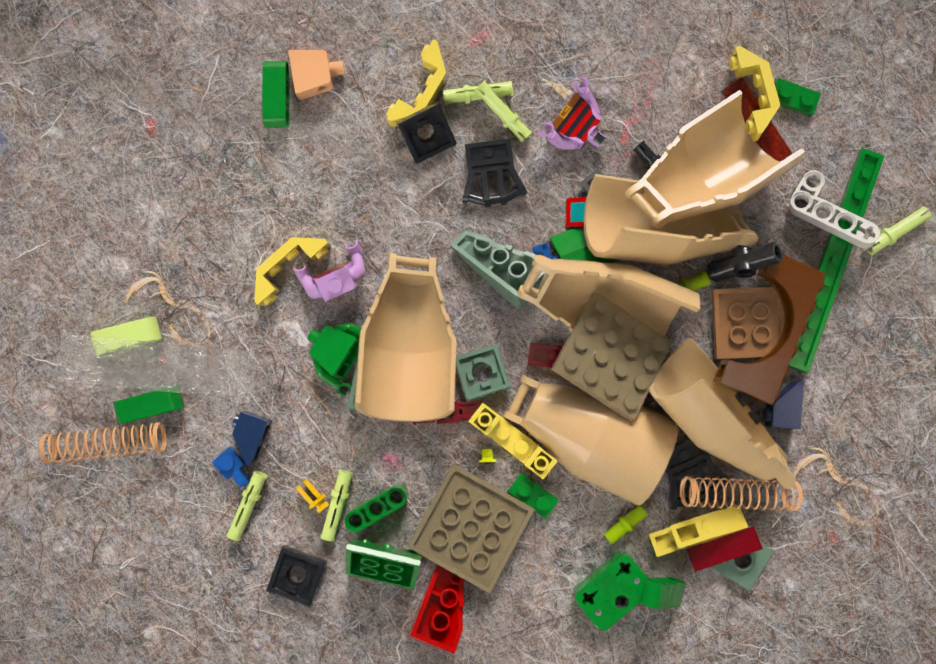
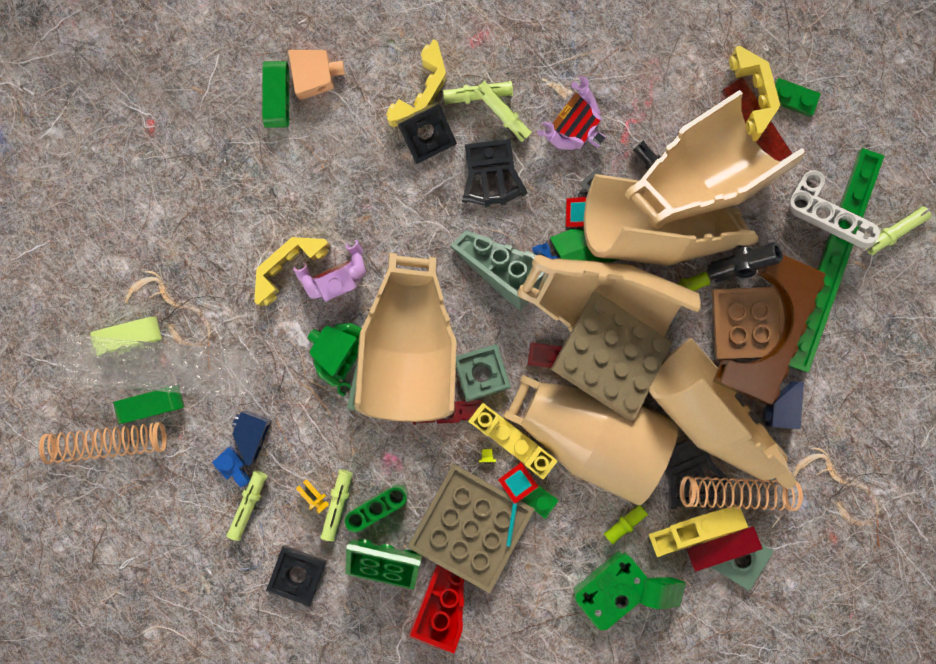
none -> piece [498,462,539,547]

